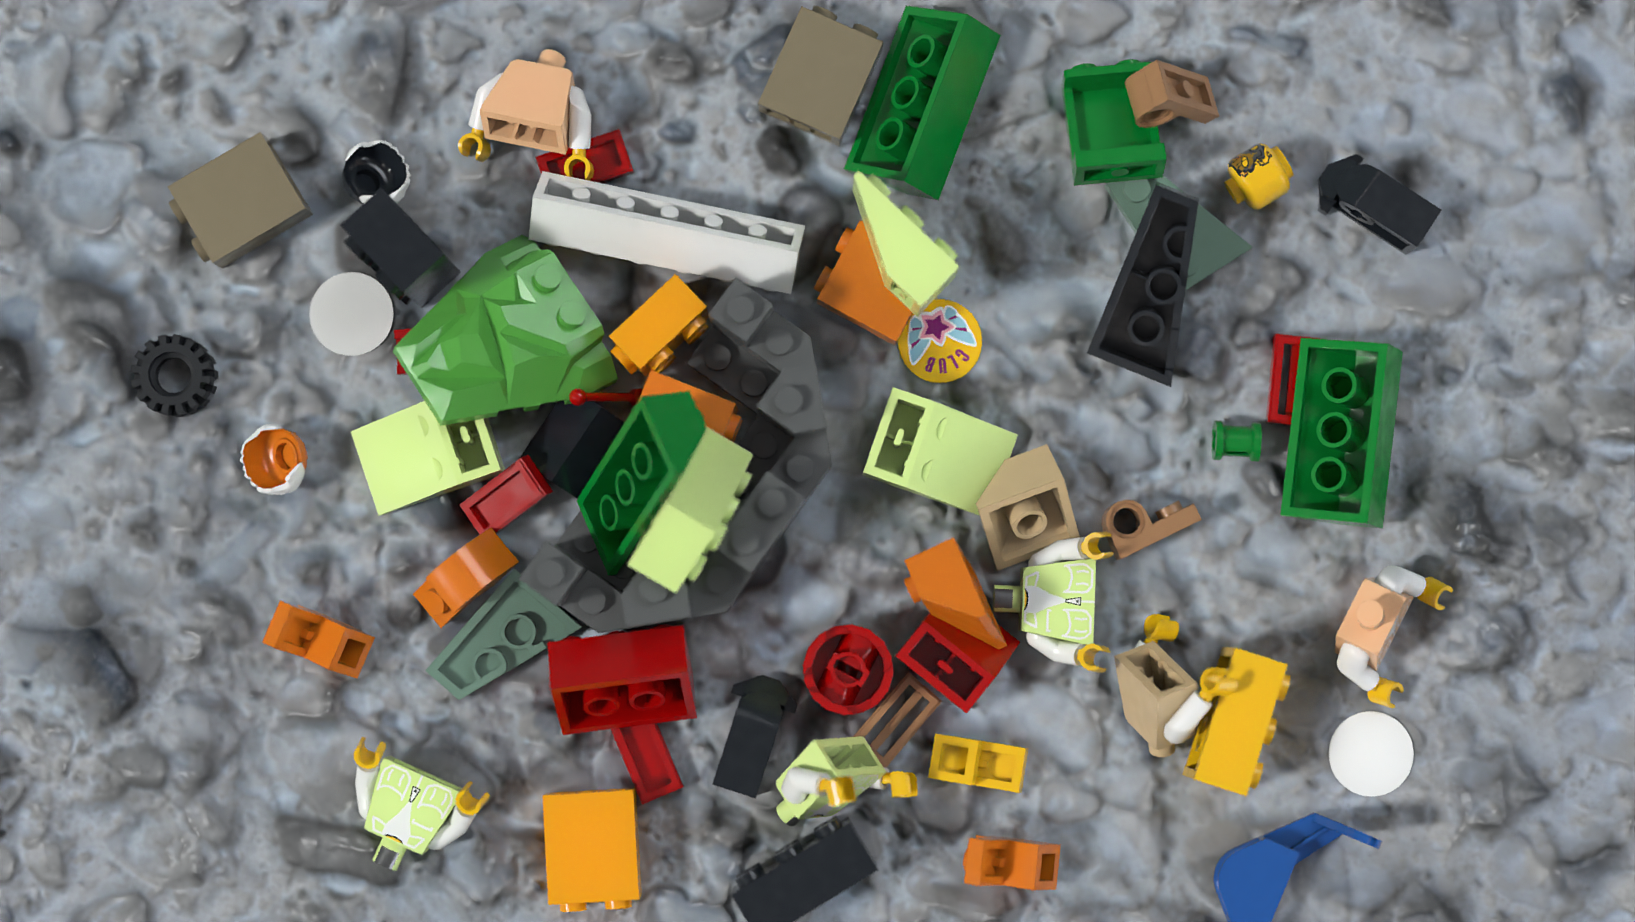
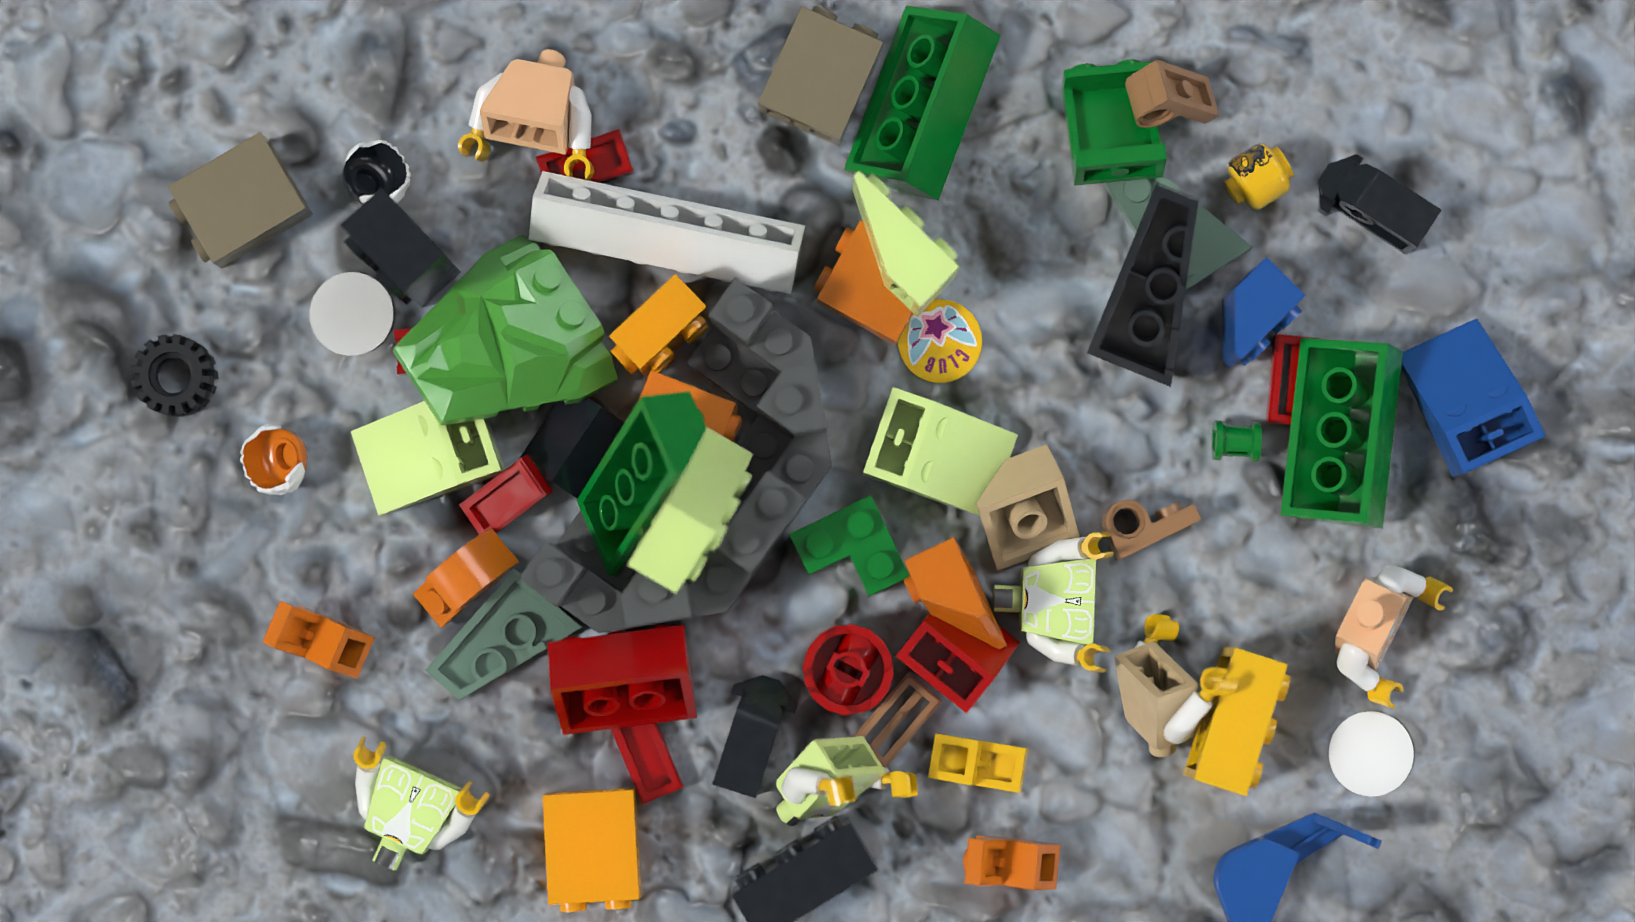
red hinge [569,388,643,406] -> none
none -> green brick [789,495,909,597]
none -> blue slope [1222,257,1306,368]
none -> blue slope [1401,318,1546,477]

